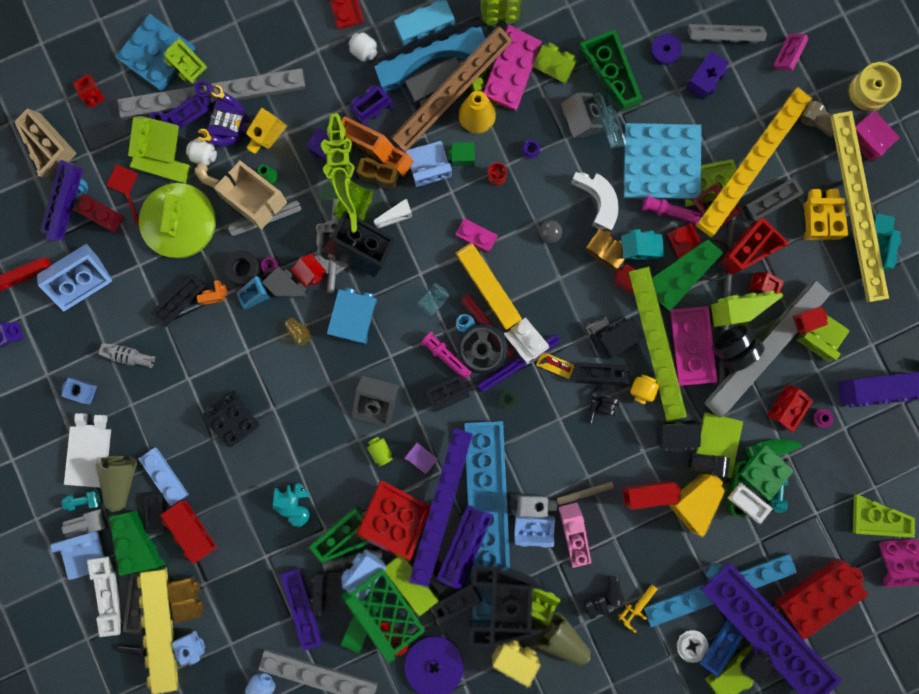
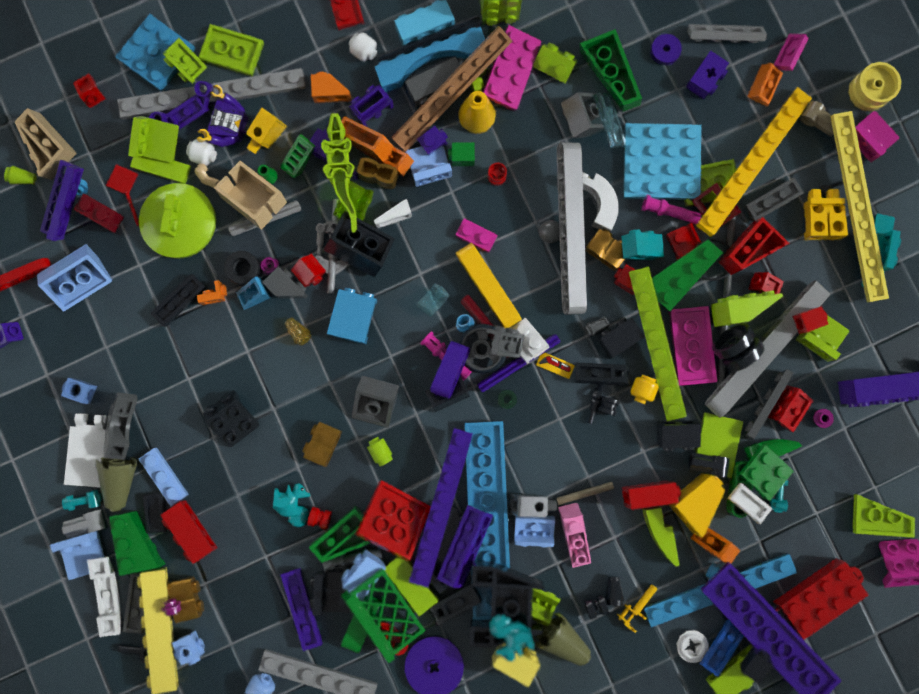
light grey hinge [98,343,155,368] -> none
medium lavender bracket [404,443,438,474] -> none
dark purple plate [522,140,540,159] -> none
none -> lime cone [4,166,37,184]
none -> dark grey arch [104,392,138,460]
none -> magenta plate [161,598,181,616]
none -> lime tile [198,24,264,77]
none -> green slope [280,134,315,178]
none -> pearl gold brick [302,422,342,467]
none -> red wheel [307,506,332,530]
none -> orange slope [311,72,352,103]
none -> dark purple bracket [417,126,448,155]
none -> dark purple beam [430,341,470,399]
none -> dark grey bracket [486,326,524,358]
none -> teal animal [490,615,534,662]
none -> light grey beam [557,142,587,315]
none -> lime slope [642,506,680,566]
none -> orange slope [690,527,740,564]
none -> dark grey plate [744,369,793,440]
none -> orange slope [748,63,783,106]

